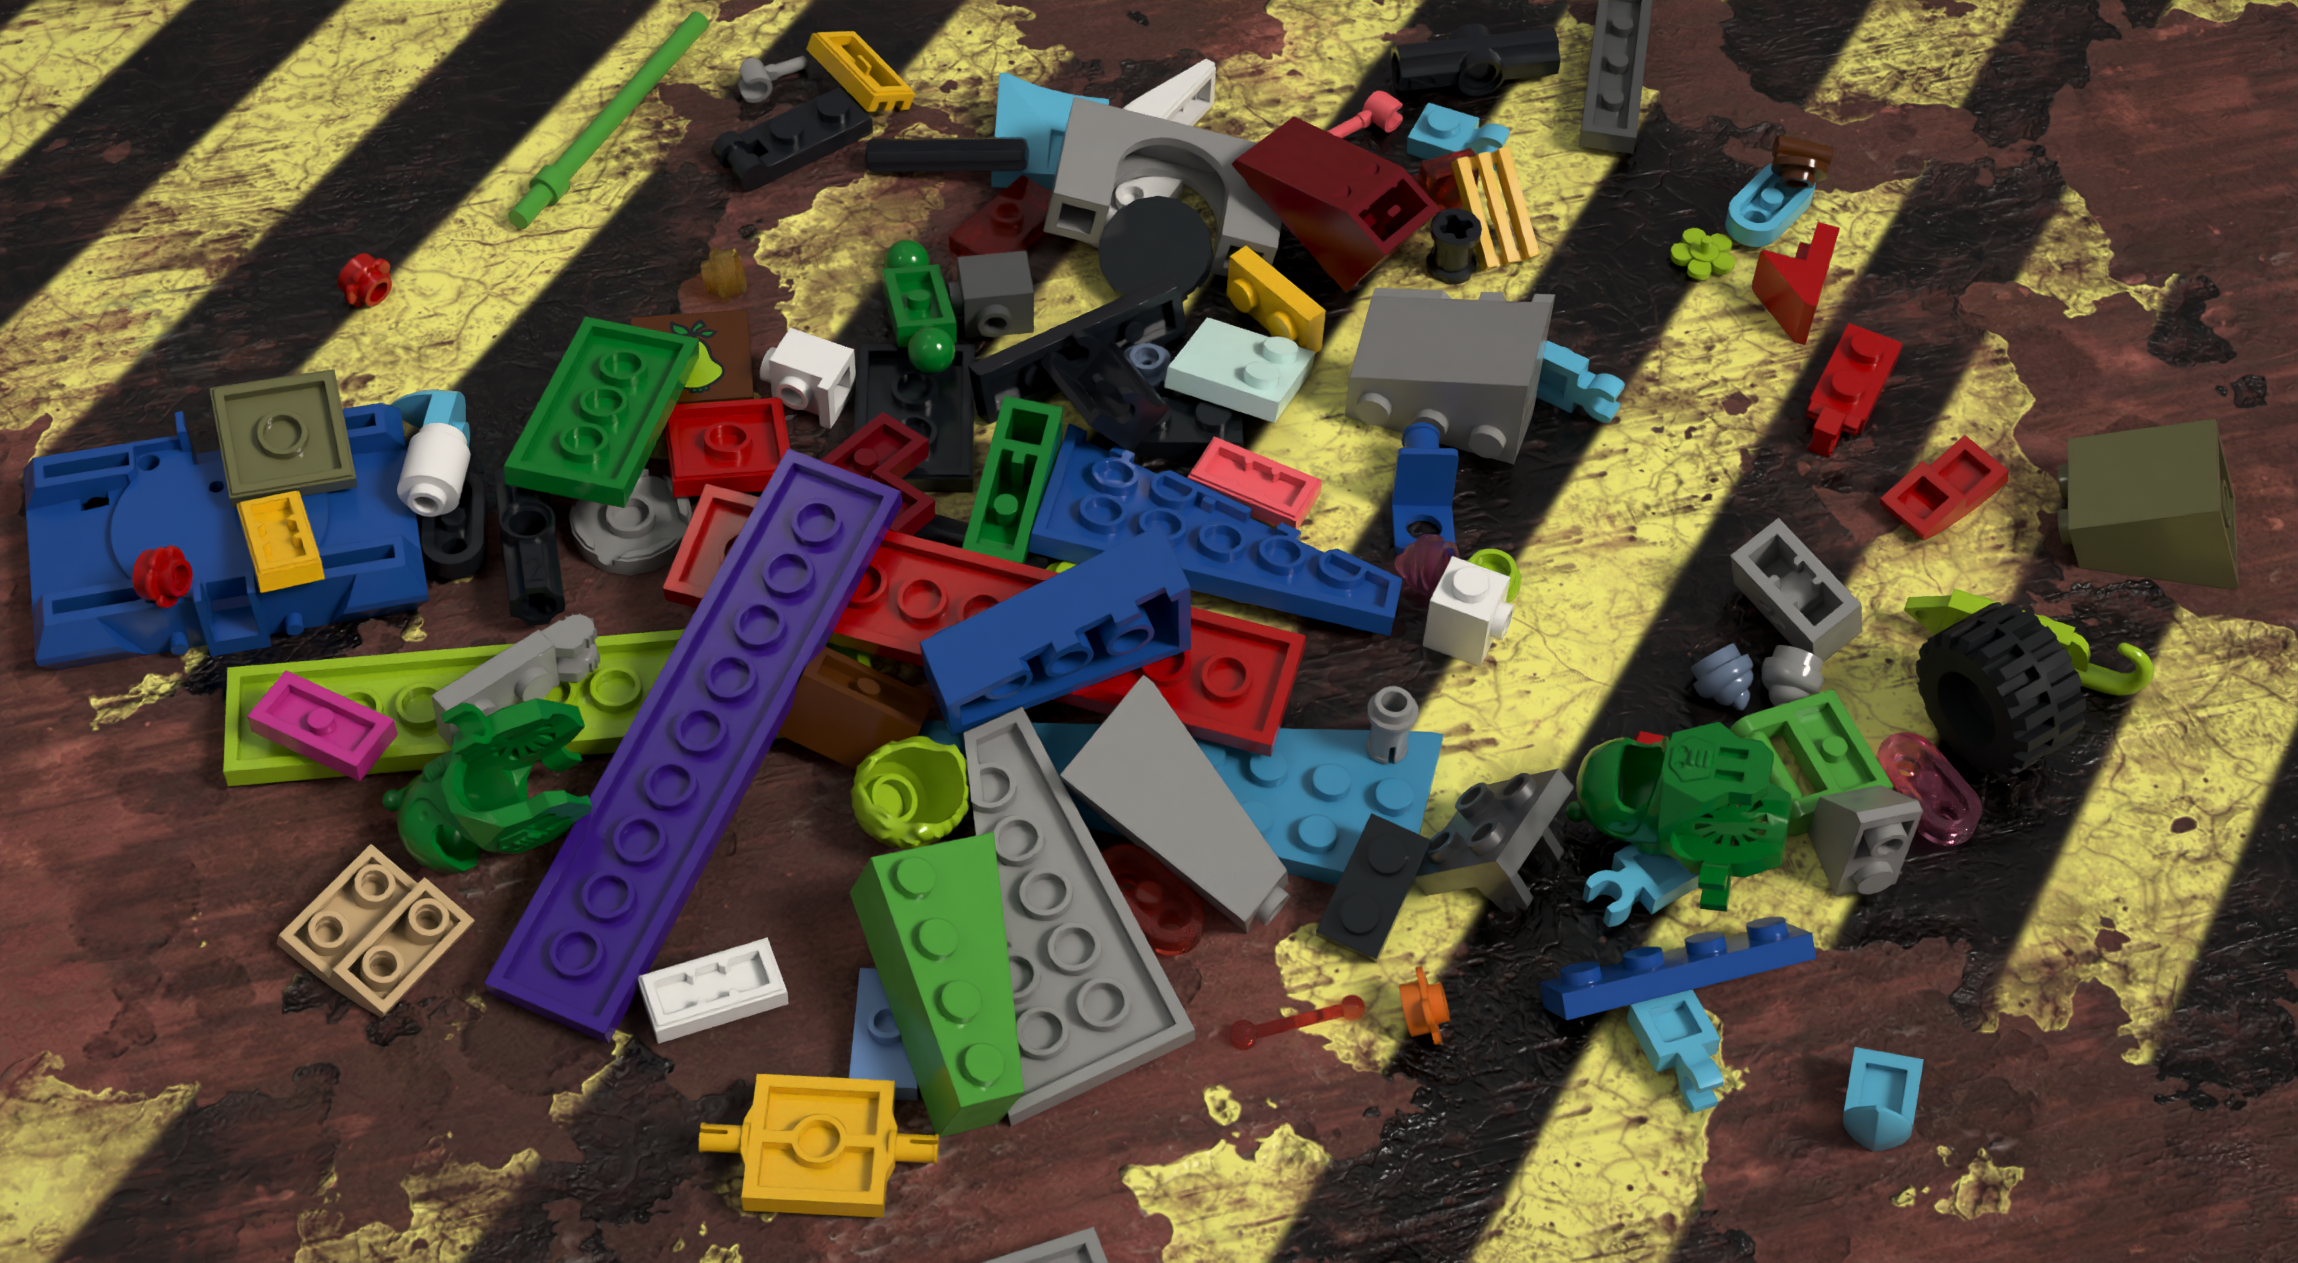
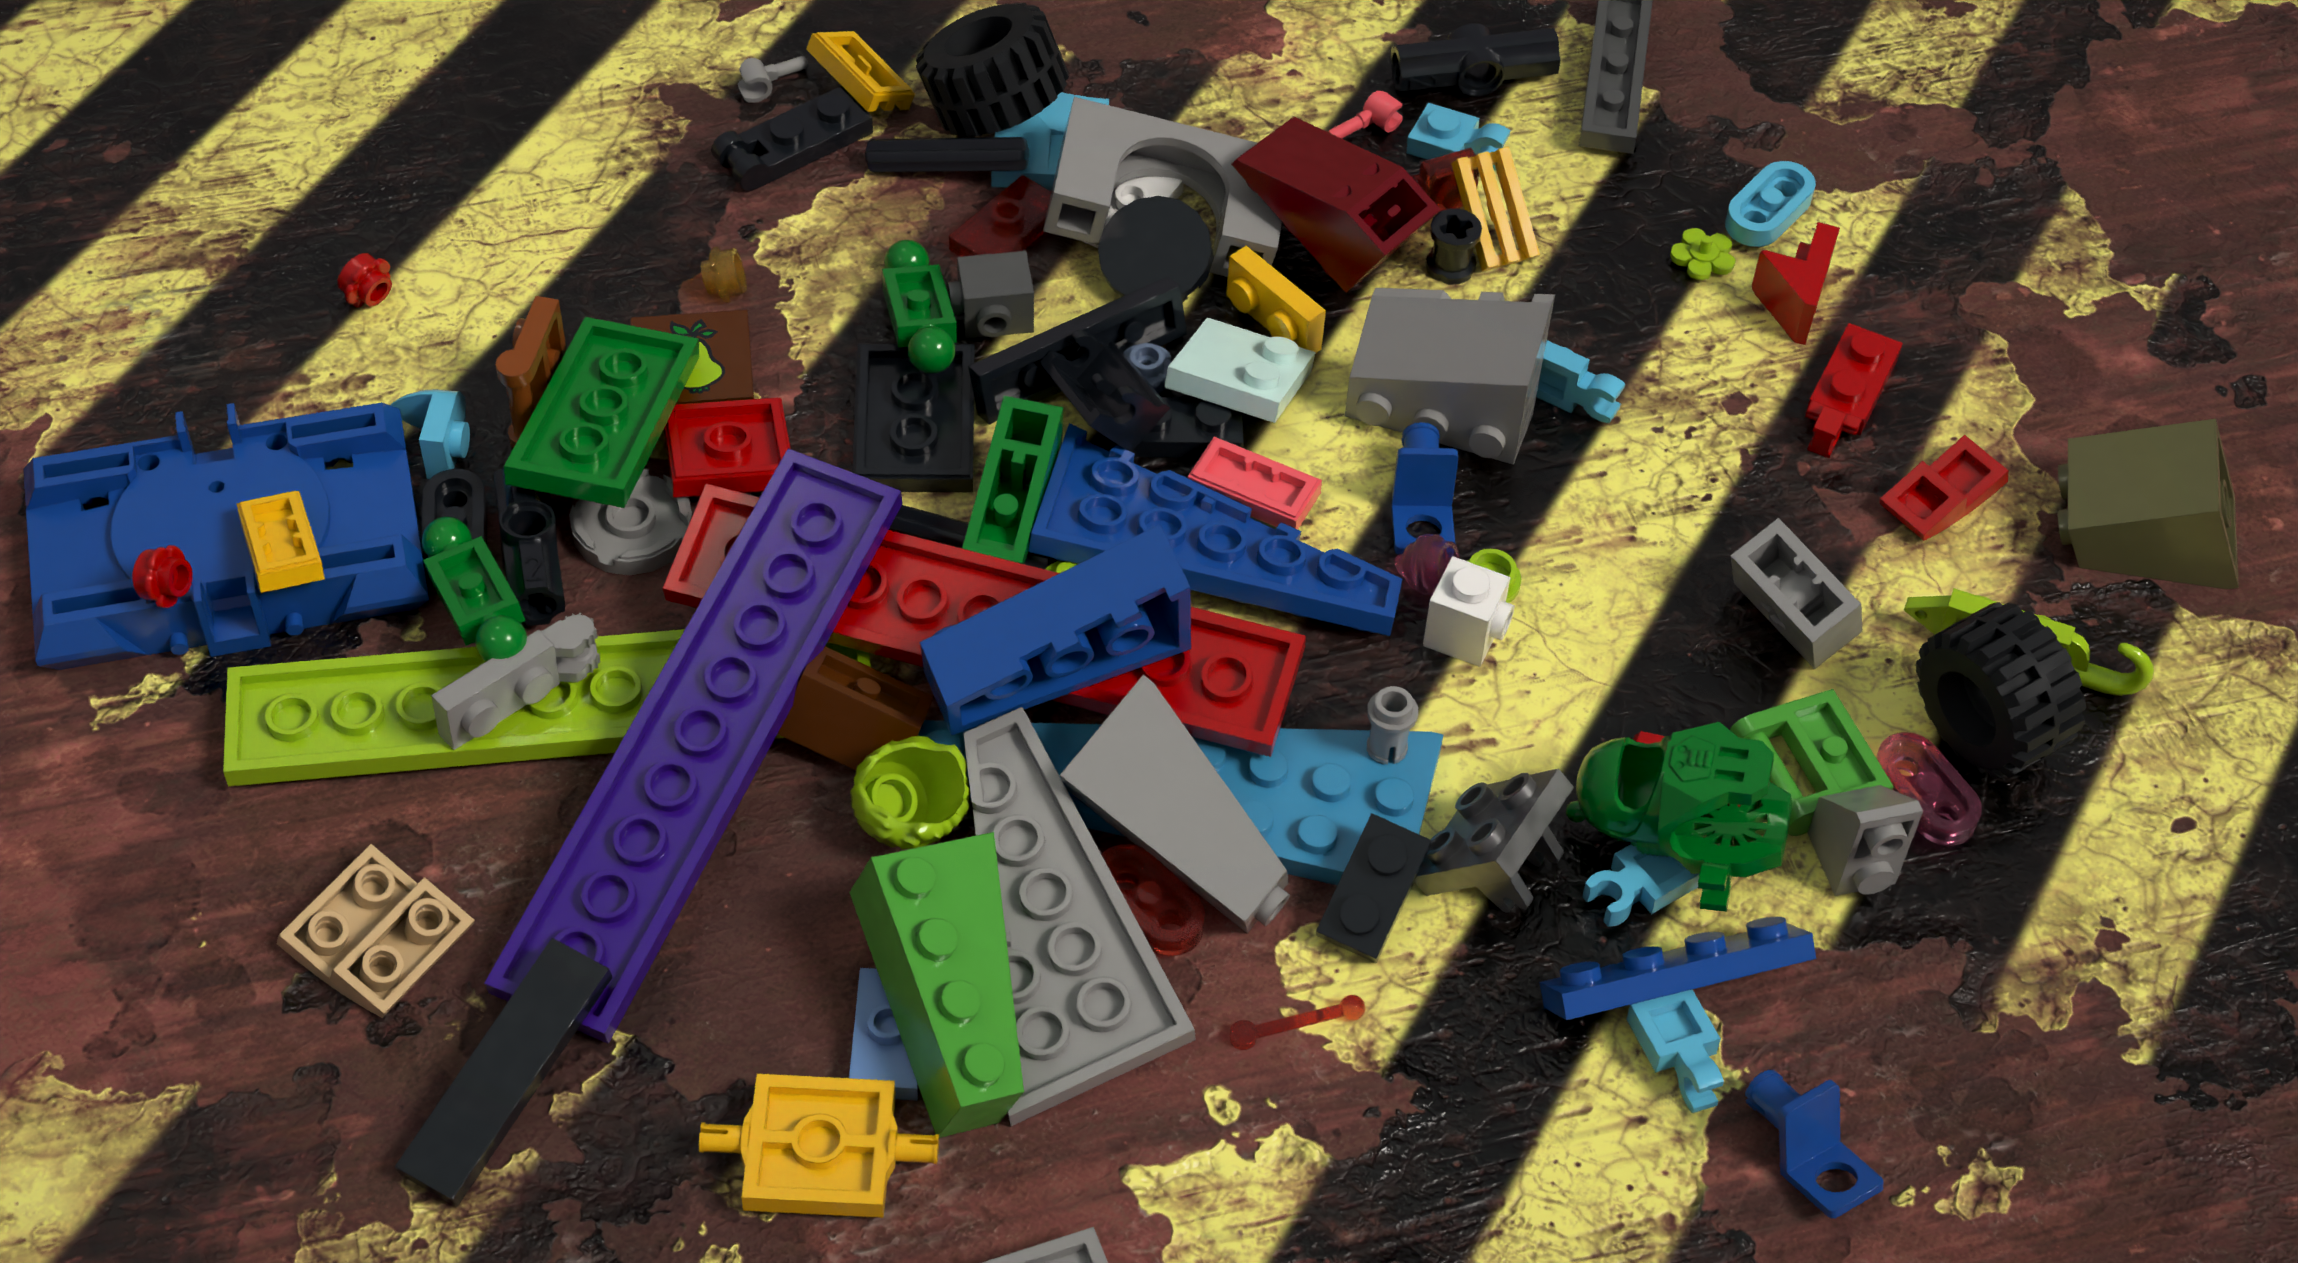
olive tile [209,369,357,508] -> none
dark pink plate [247,670,398,782] -> none
green helmet [382,698,592,874] -> none
white brick [397,423,470,517] -> none
bright green bar [508,11,709,229] -> none
white plate [638,938,789,1044] -> none
white brick [760,328,856,429] -> none
dark red plate [820,412,936,536] -> none
white slope [1122,59,1216,126] -> none
orange plate [1399,966,1450,1045] -> none
sand blue plate [1690,643,1753,711] -> none
light grey plate [1761,645,1825,707] -> none
reddish brown plate [1771,135,1833,189] -> none
medium azure plate [1843,1047,1924,1152] -> none
none -> black tile [395,938,613,1207]
none -> green plate [422,517,527,662]
none -> dark orange plate [496,296,567,450]
none -> black tyre [916,3,1069,136]
none -> blue bracket [1745,1070,1883,1219]

